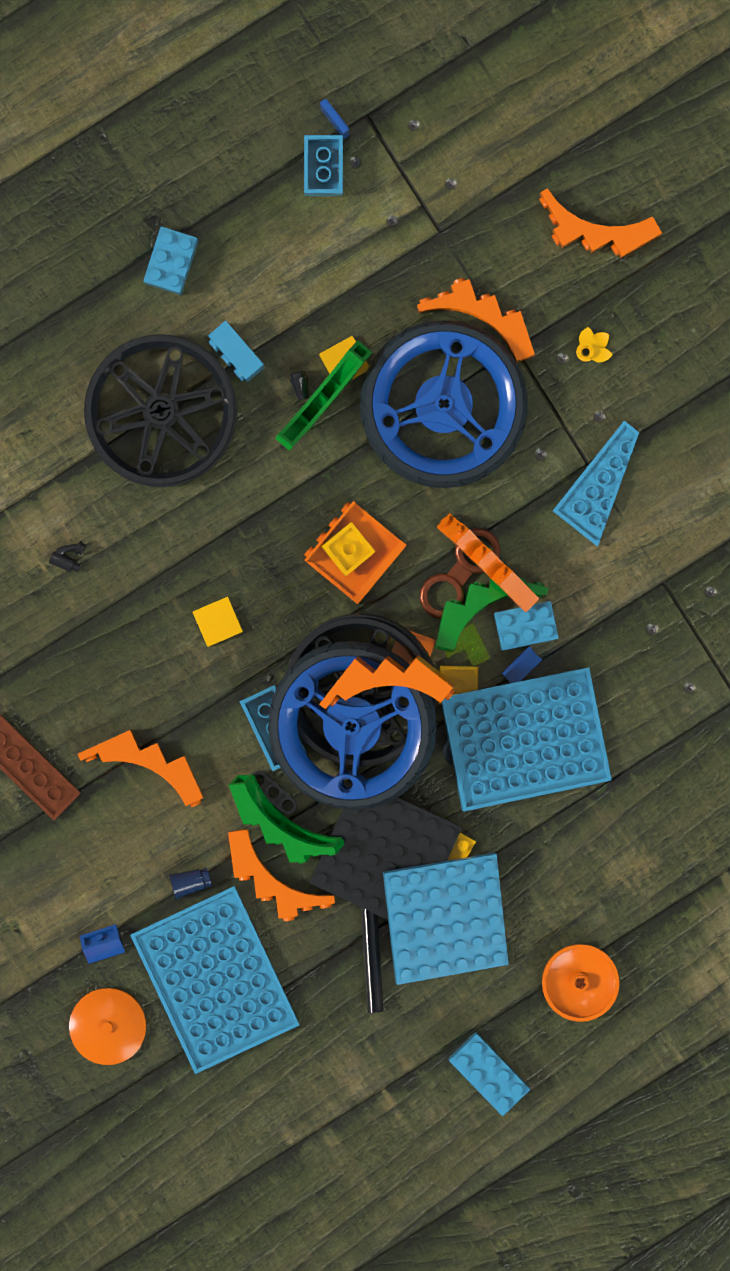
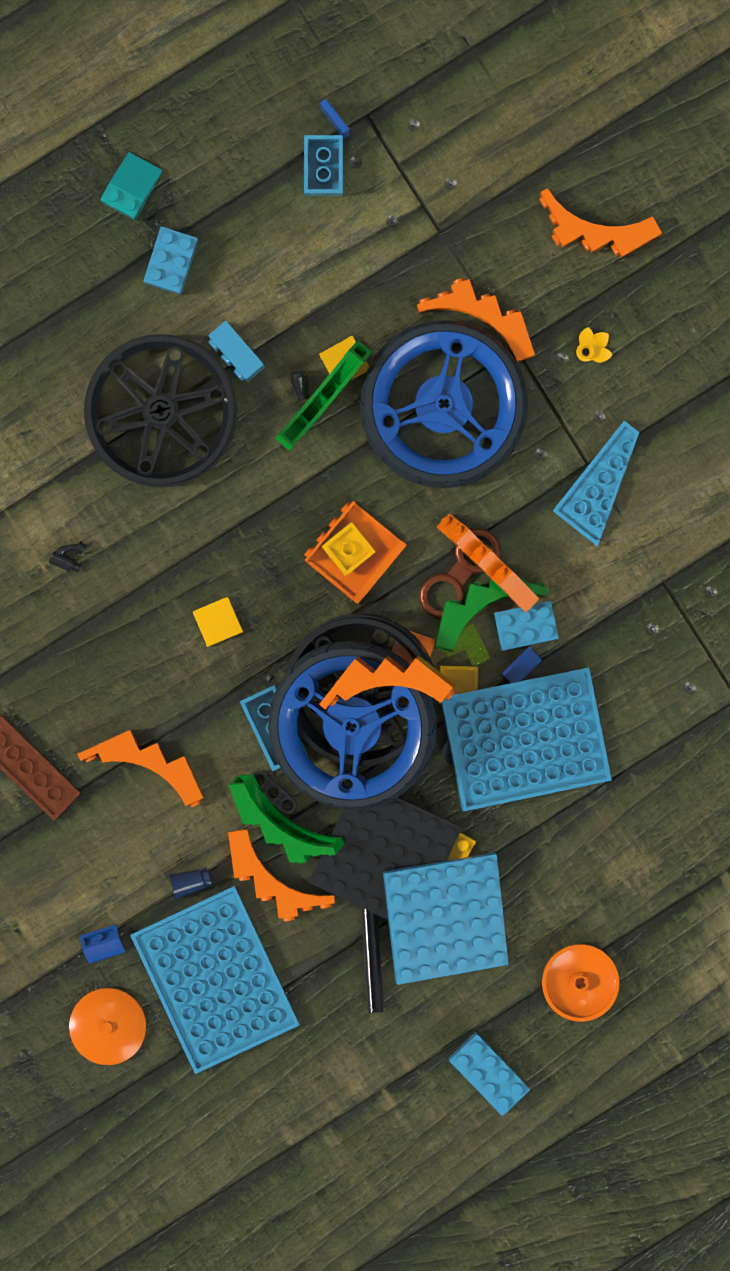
none -> teal slope [100,152,163,221]

